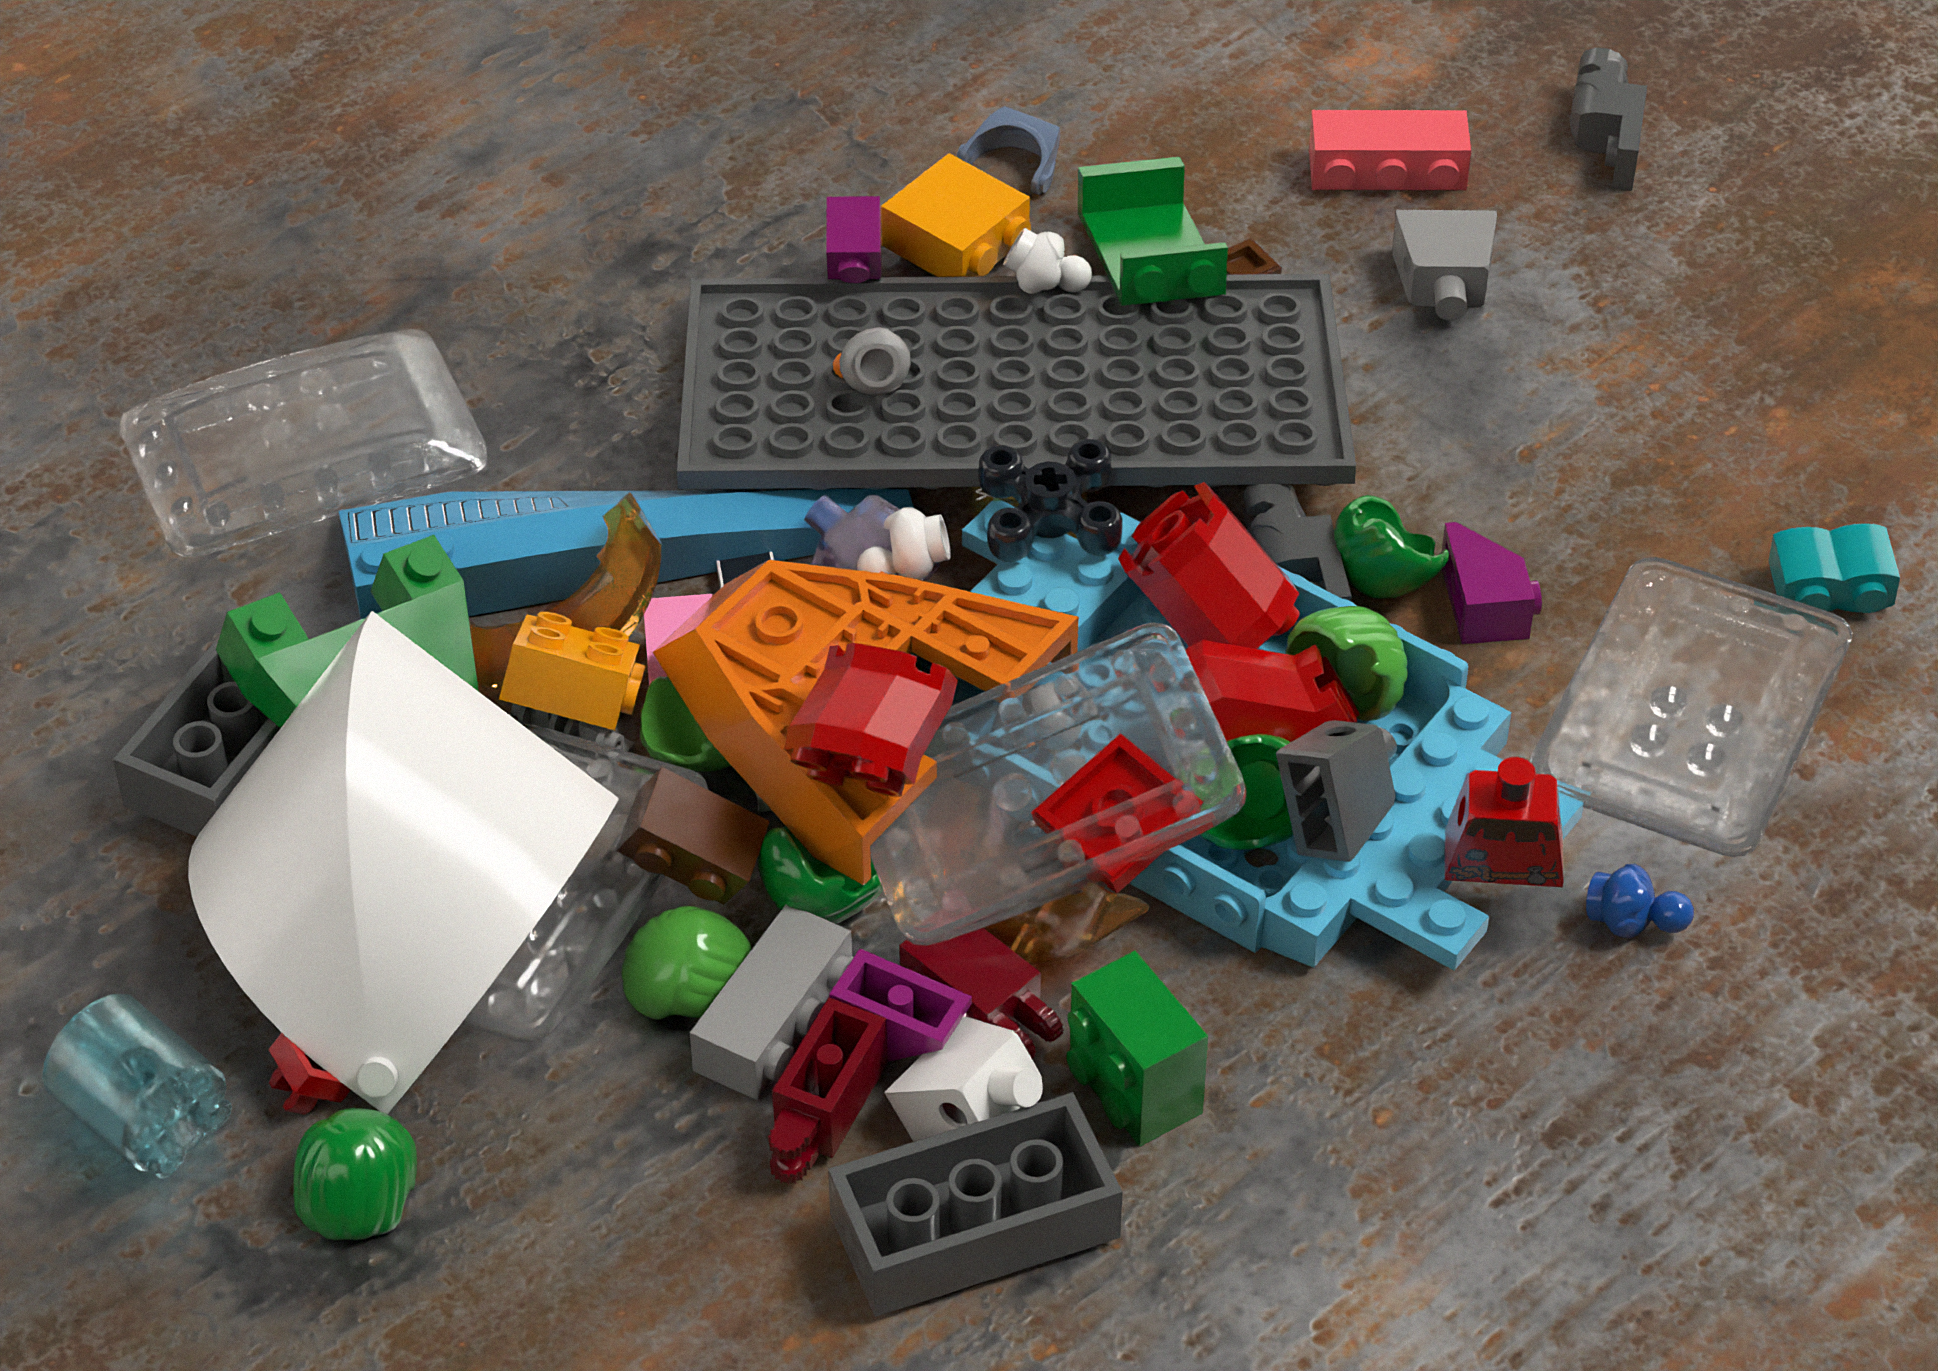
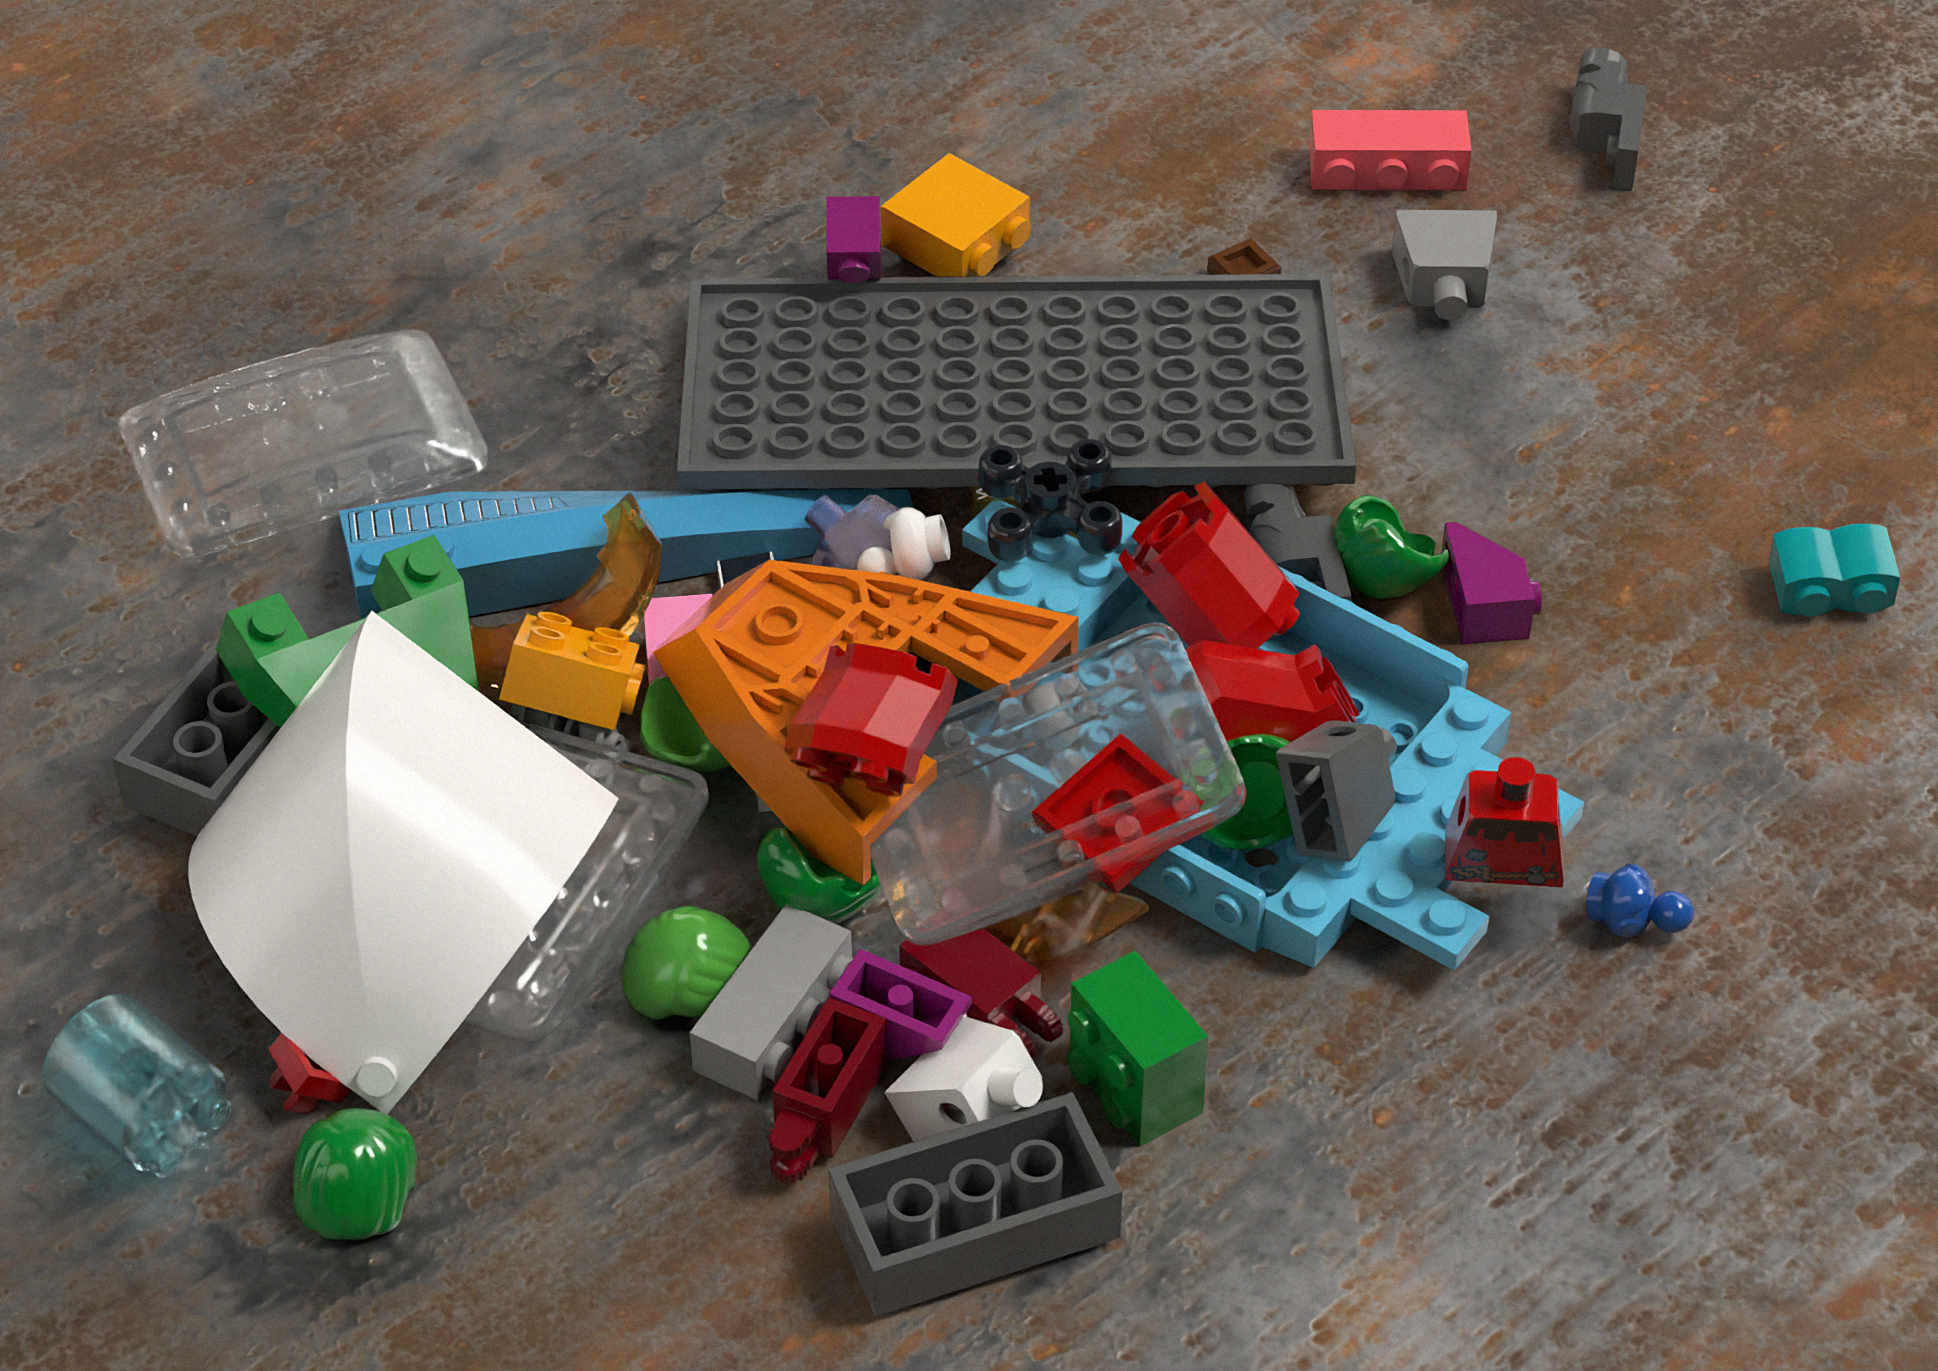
reddish brown brick [616,767,770,905] -> none
light grey animal [833,327,911,395] -> none
sand blue helmet [957,106,1060,195] -> none
white animal [1003,228,1092,294] -> none
green panel [1077,156,1228,306] -> none
bright green piece [1285,606,1408,721] -> none
clear wedge [1530,557,1852,857] -> none

